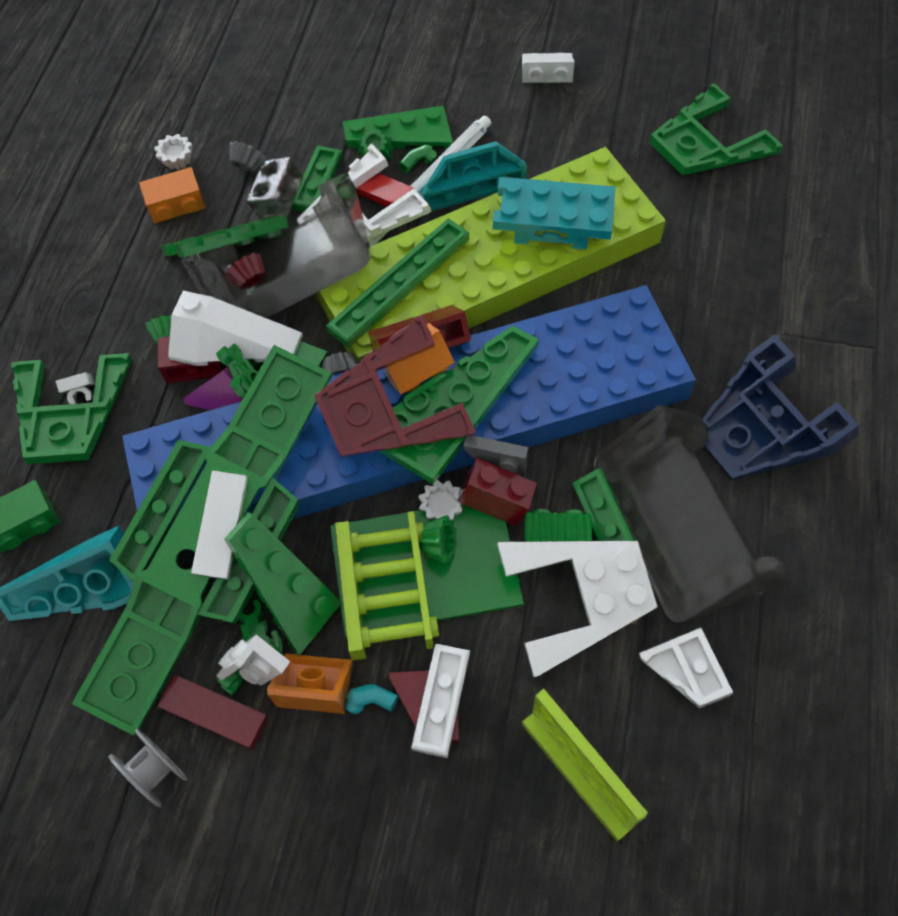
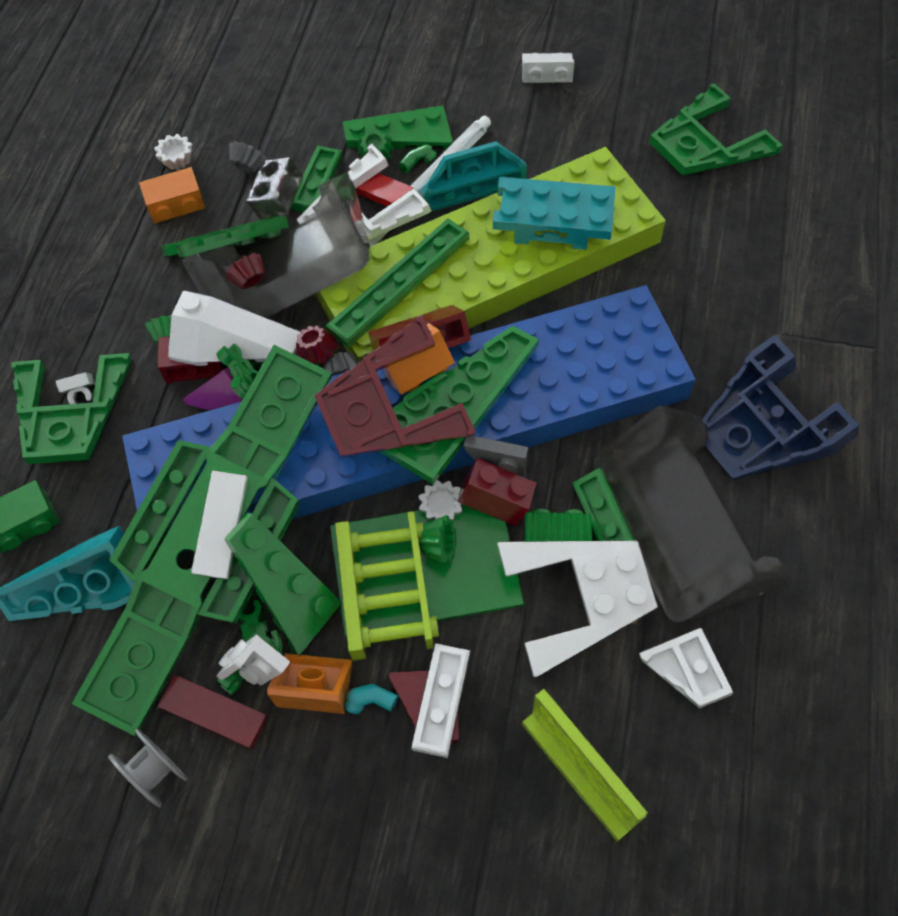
none -> dark red piece [296,325,338,365]

